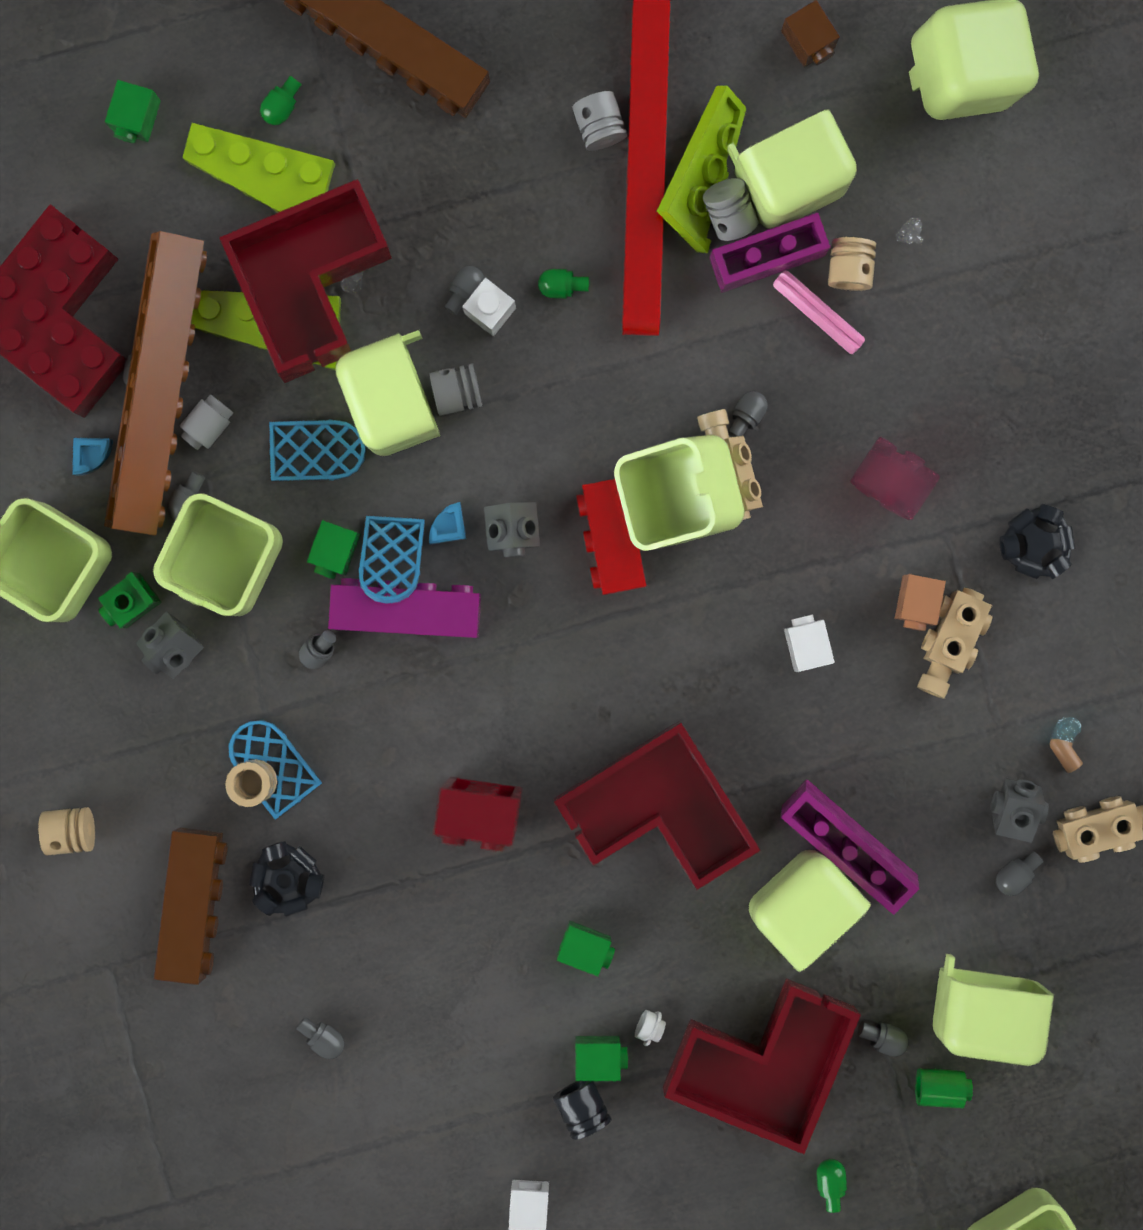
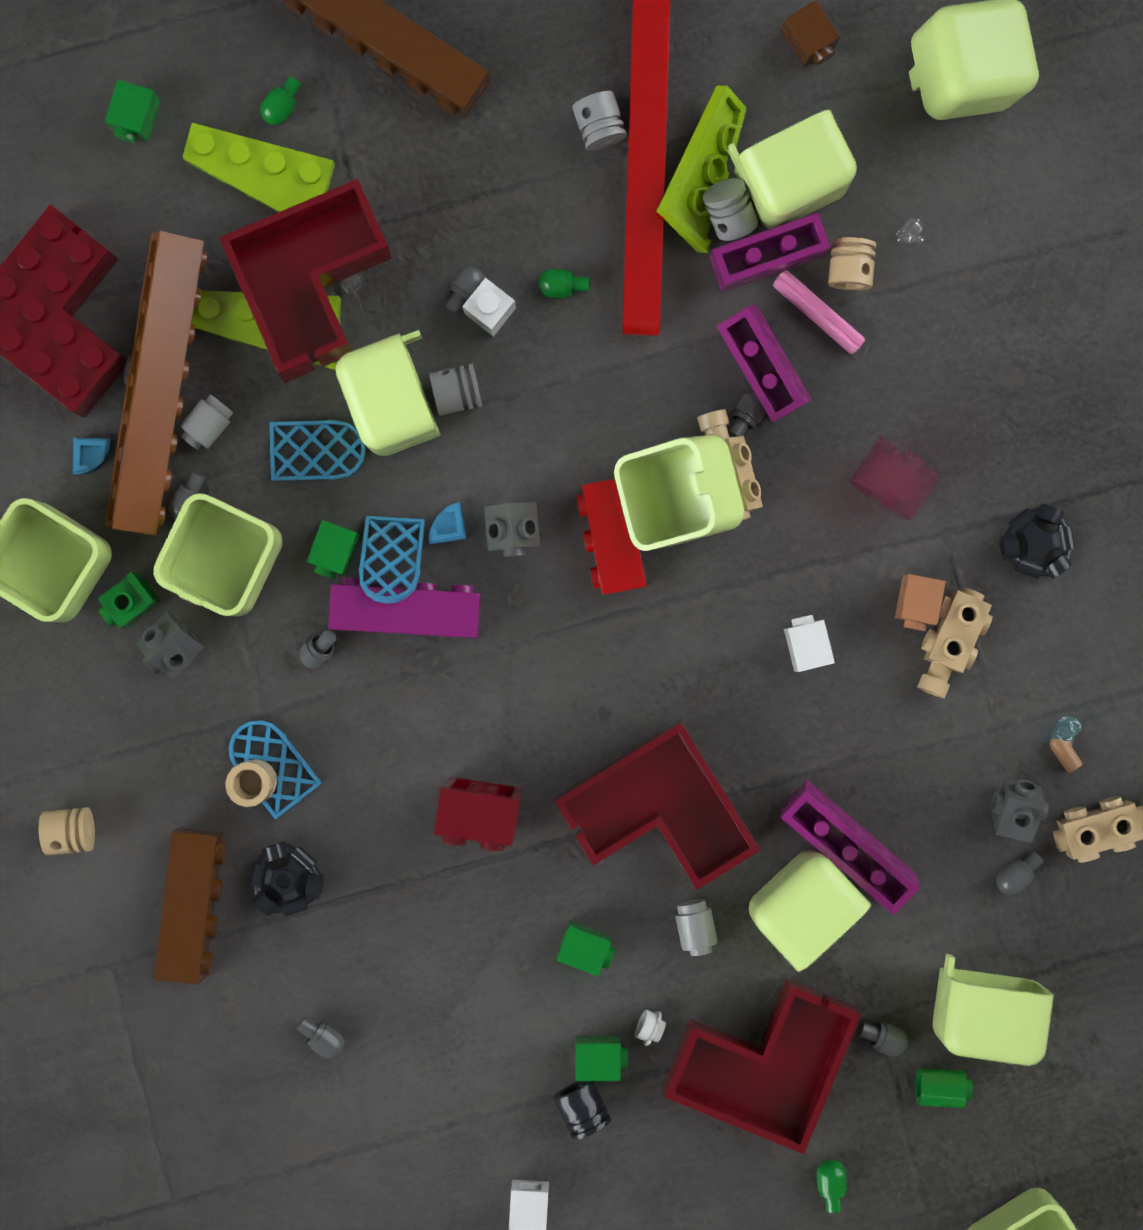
none -> light grey brick [675,899,718,956]
none -> magenta brick [716,304,812,423]

